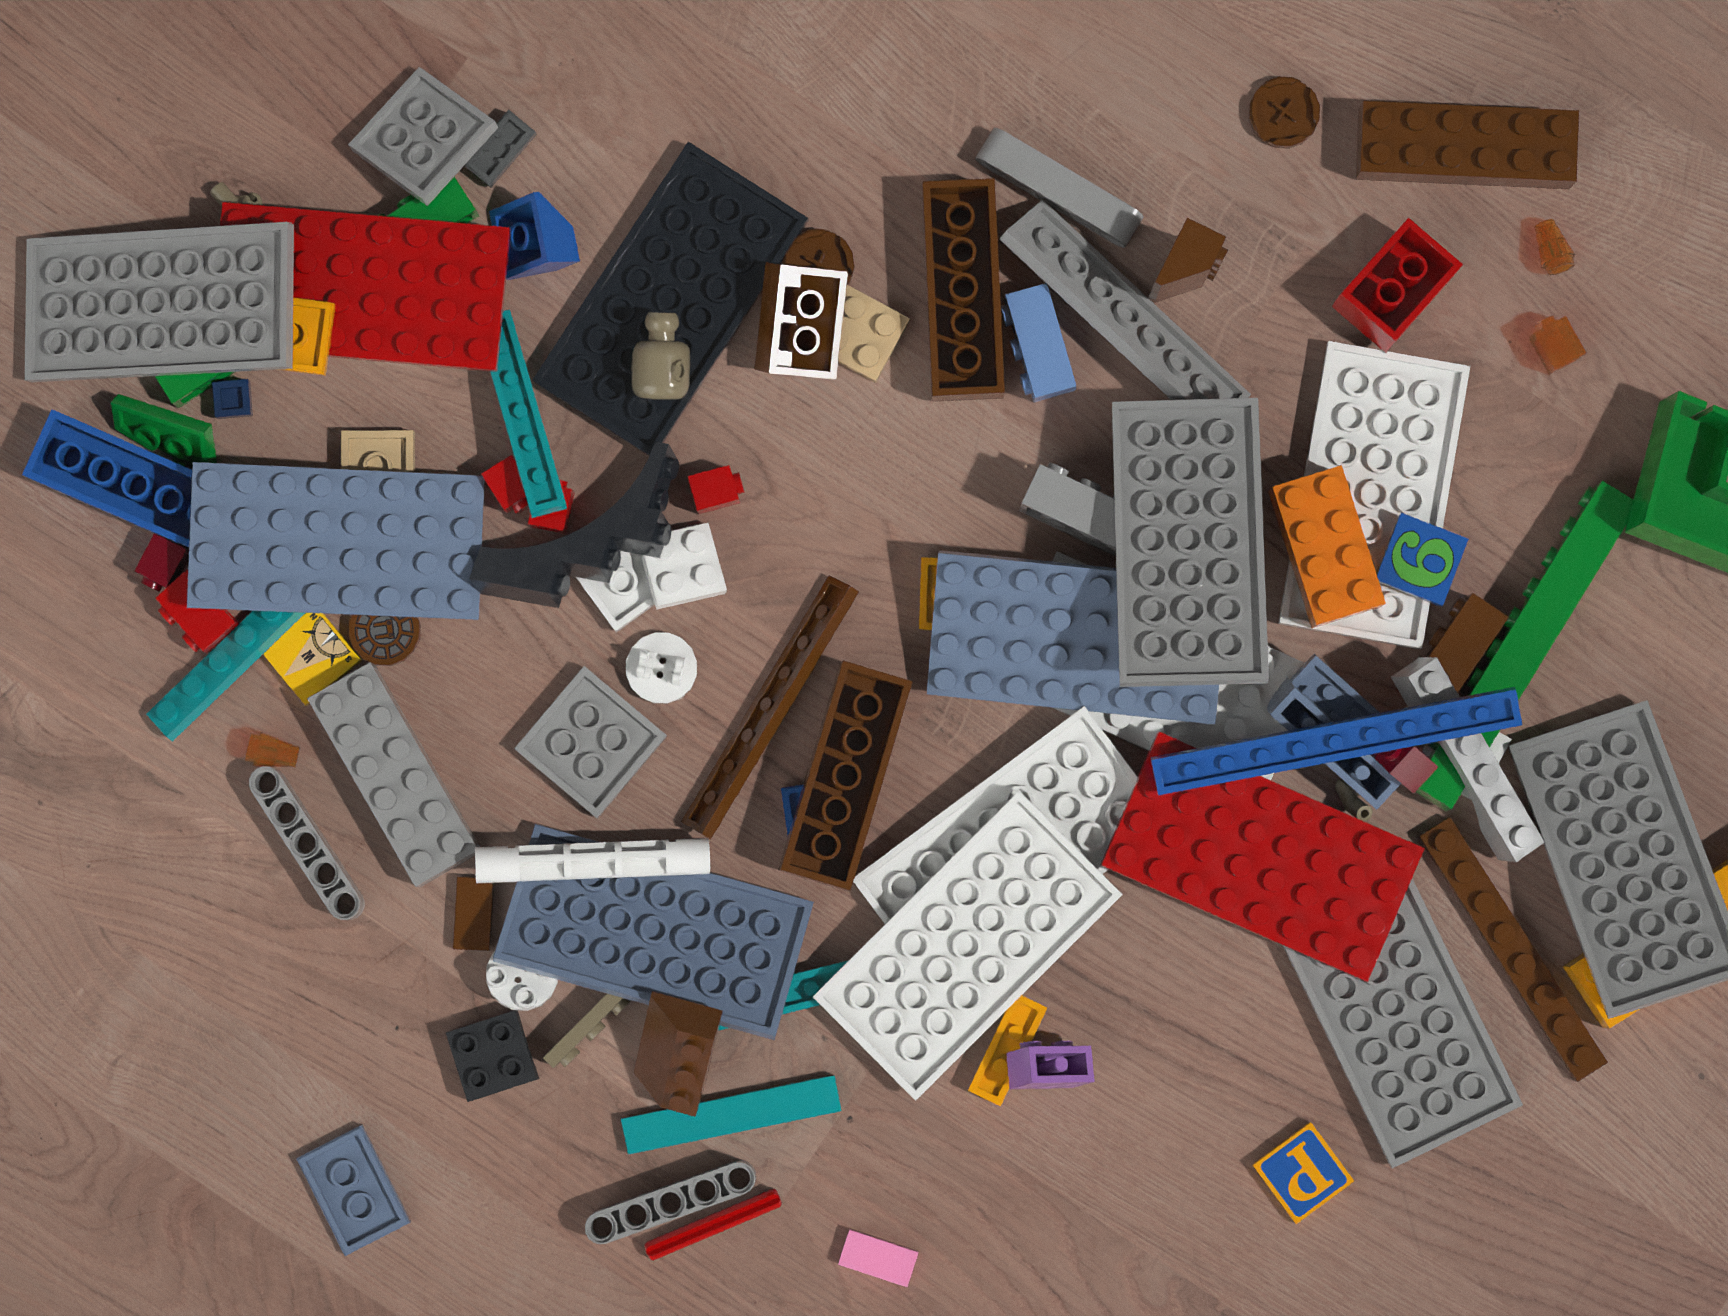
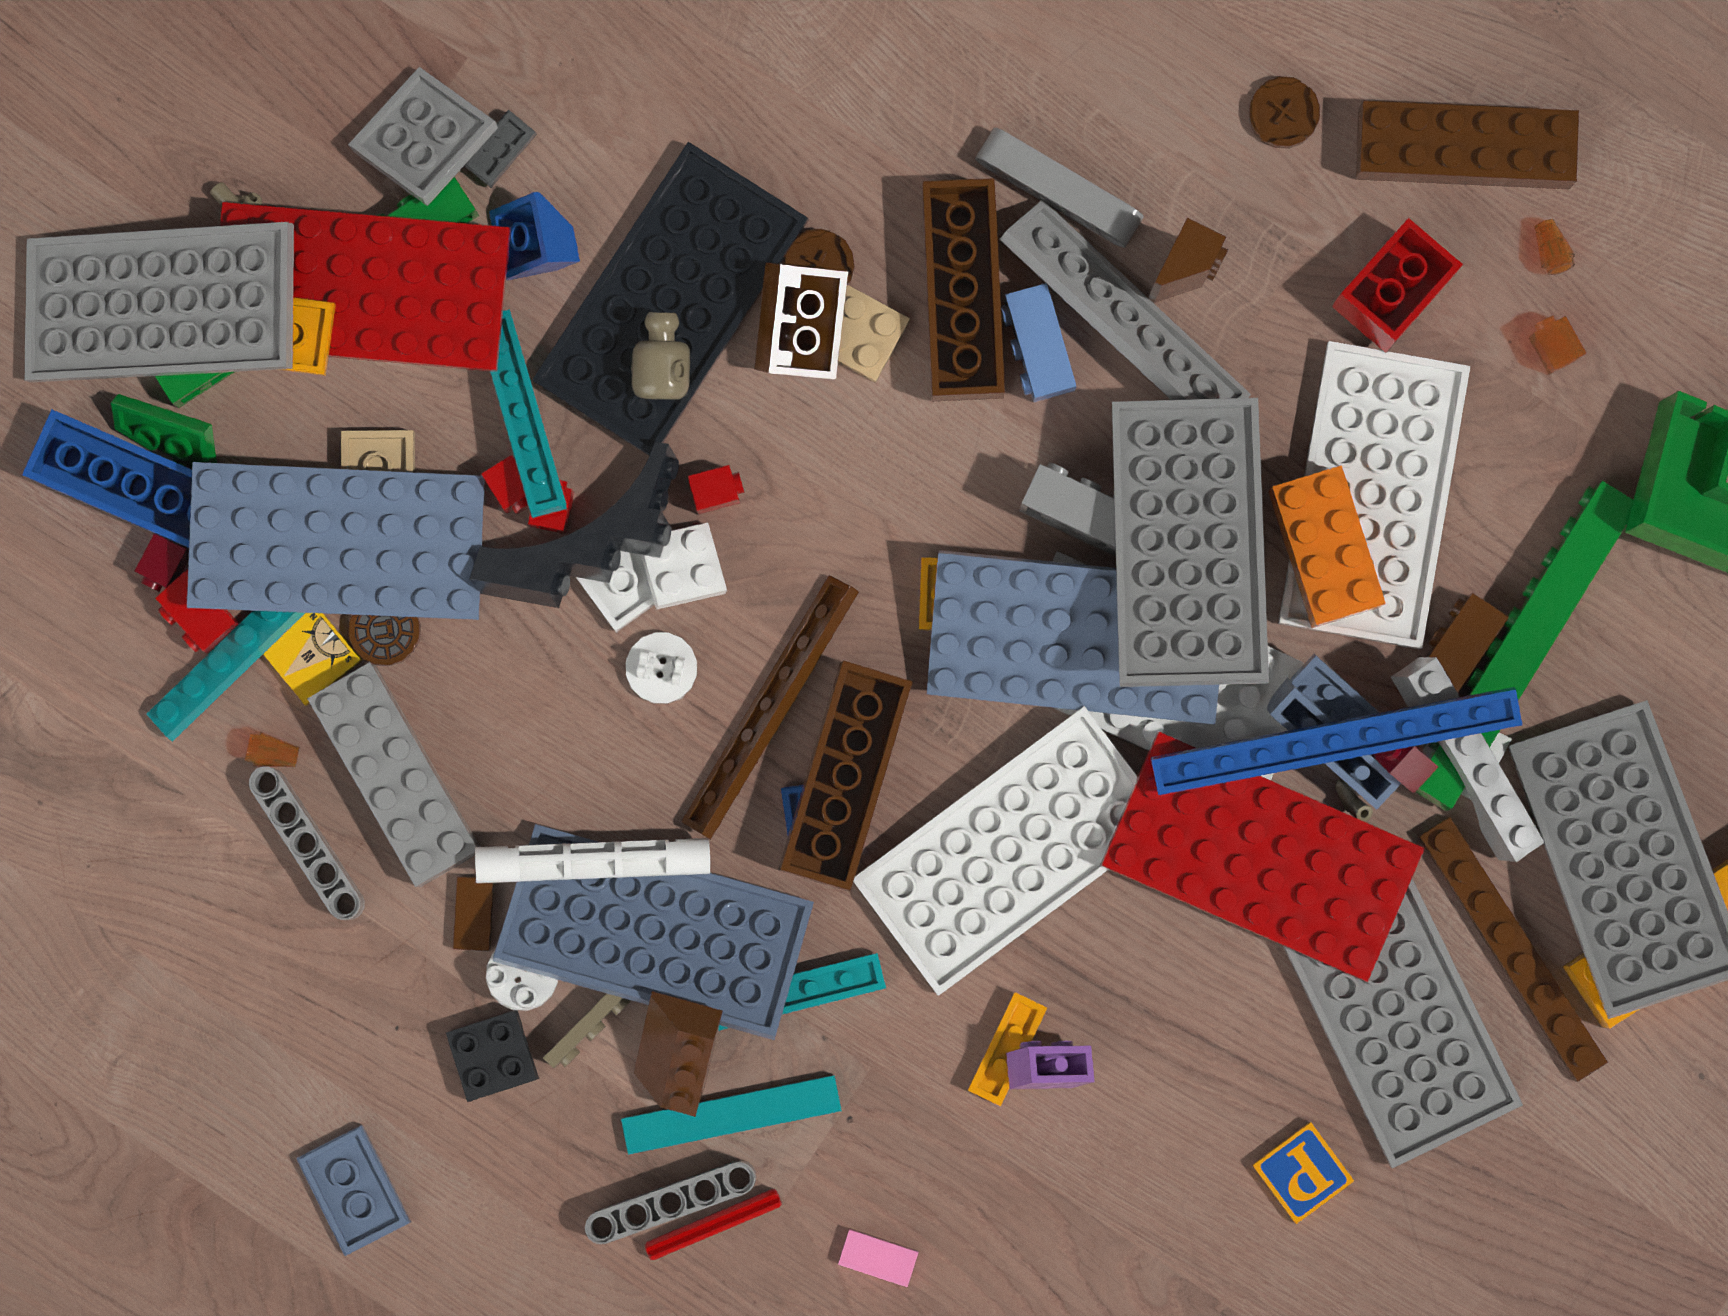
dark blue plate [212,379,253,419] -> none
light grey plate [514,666,667,819] -> none
white plate [813,791,1123,1101] -> none
blue tile [1377,513,1469,607] -> none

